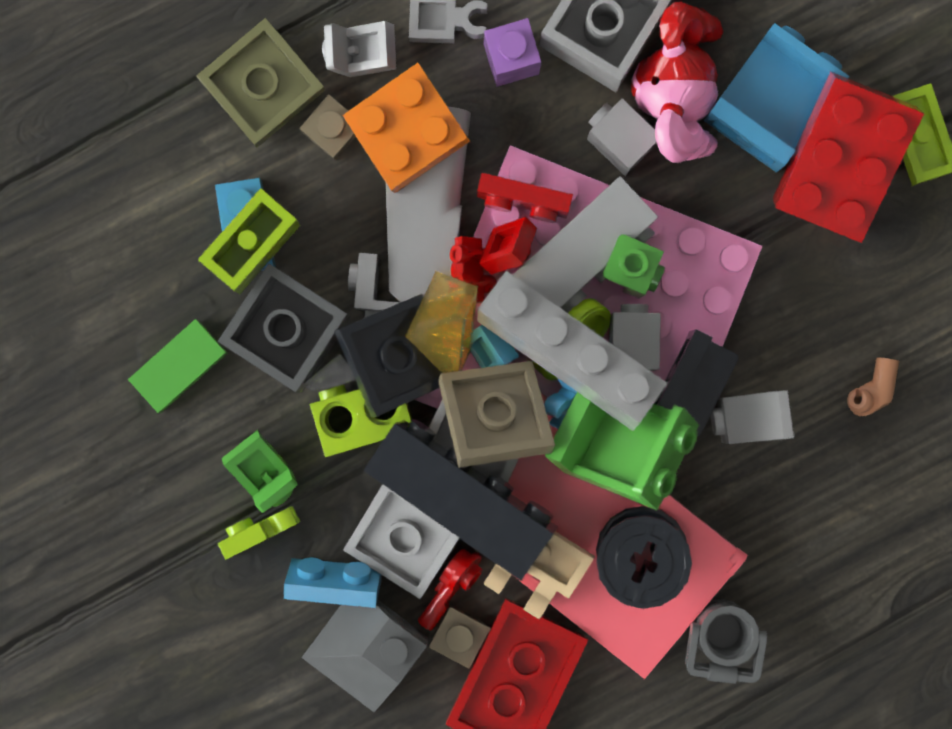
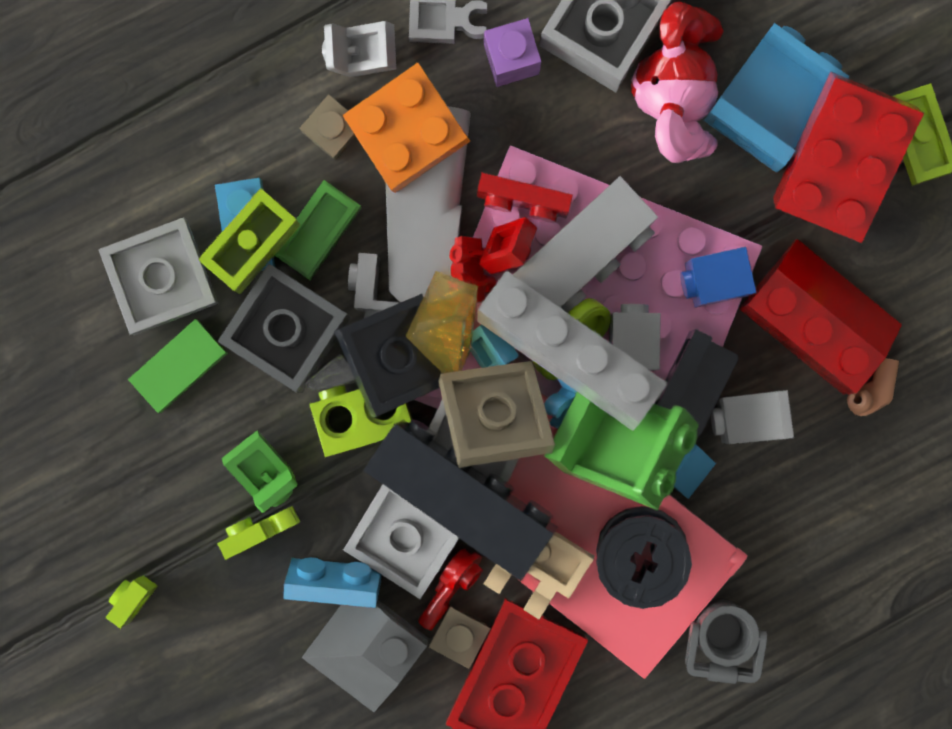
olive plate [196,18,325,148] -> none
light grey brick [587,98,657,176] -> none
bright green bracket [603,234,665,299] -> none
none -> light grey plate [98,217,218,335]
none -> lime plate [106,575,158,629]
none -> bright green tile [274,180,362,281]
none -> dark azure tile [674,444,716,499]
none -> blue brick [680,247,756,308]
none -> red slope [739,239,902,394]

